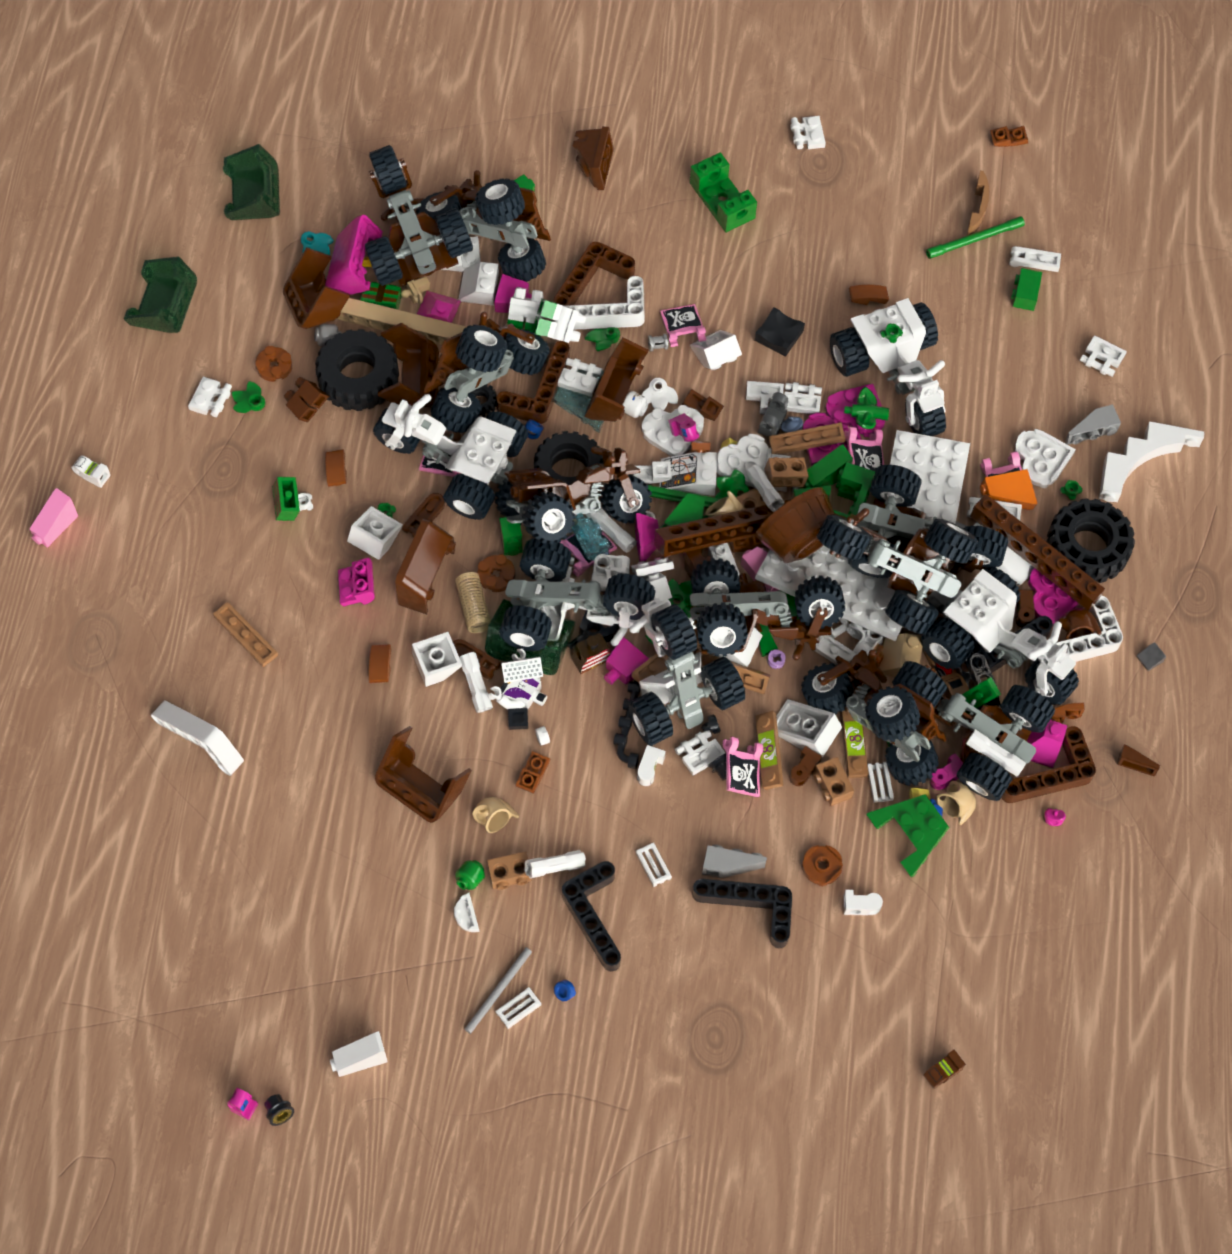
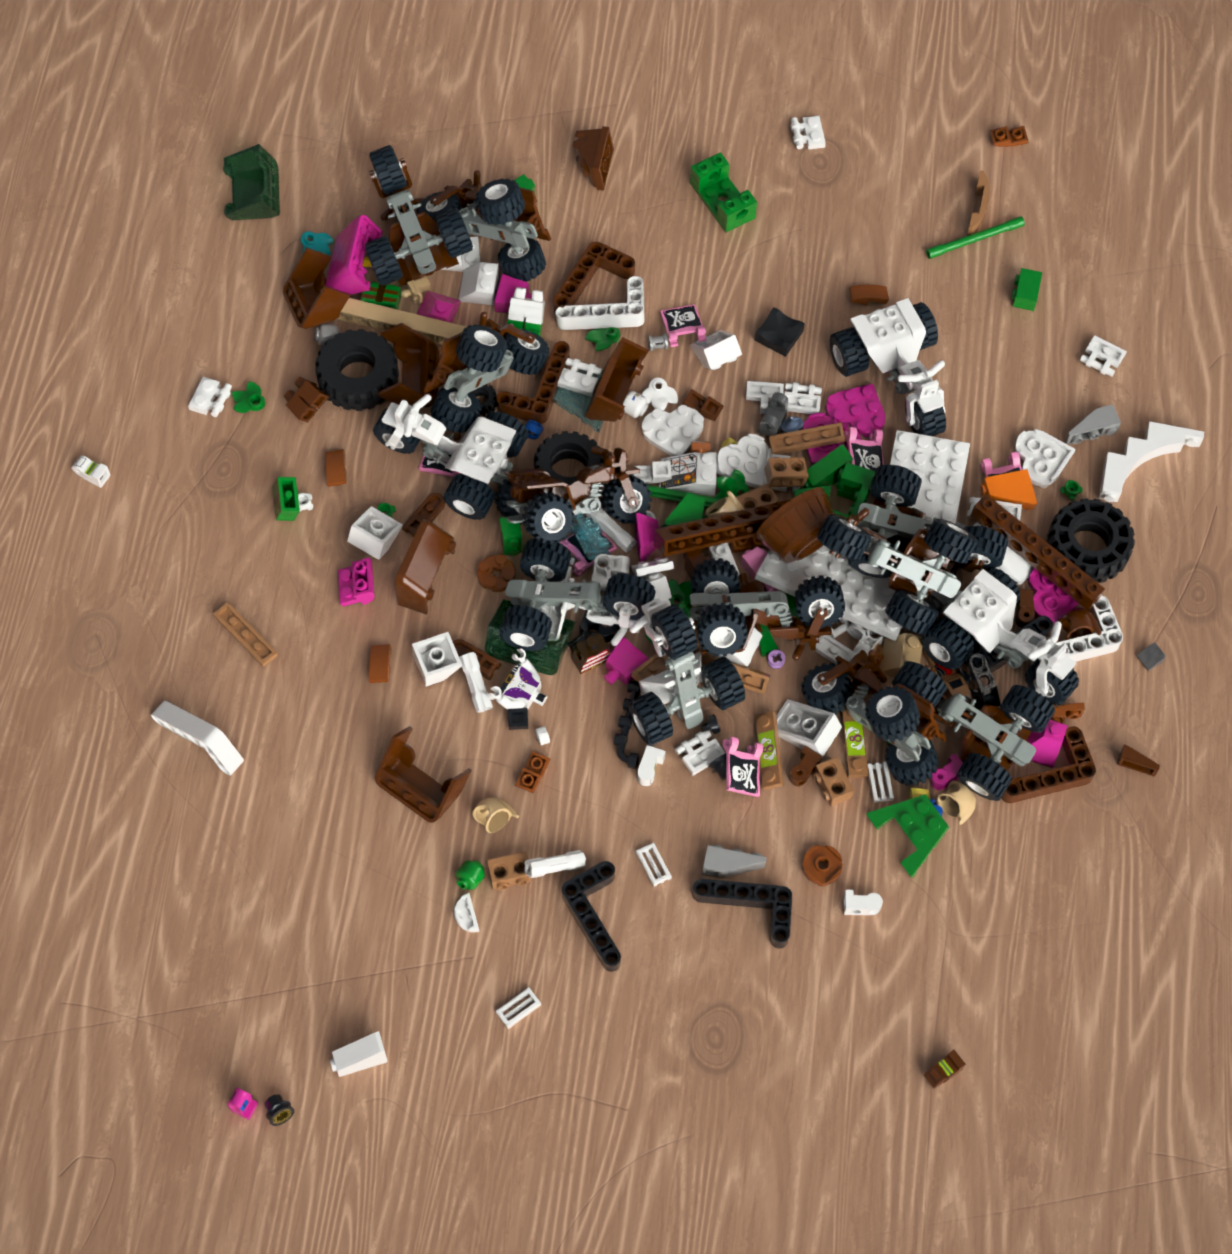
bright pink slope [30,488,78,548] -> none
clear green windscreen [124,256,197,333] -> none
dark orange plate [255,346,292,382] -> none
tan piece [455,572,492,633] -> none
light grey piece [464,947,532,1034] -> none
tile [501,656,543,683] -> none
white hips [531,298,586,343] -> none
blue tile [554,980,576,1001] -> none
dark pink leg [668,413,699,442] -> none
white axle [746,465,785,512] -> none
green plant [844,387,889,429] -> none
green plate [881,323,903,343] -> none
green plate [962,677,1001,714] -> none
white axle [966,729,1026,777] -> none
white plate [1009,246,1061,272] -> none
dark pink piece [1044,808,1066,826] -> none

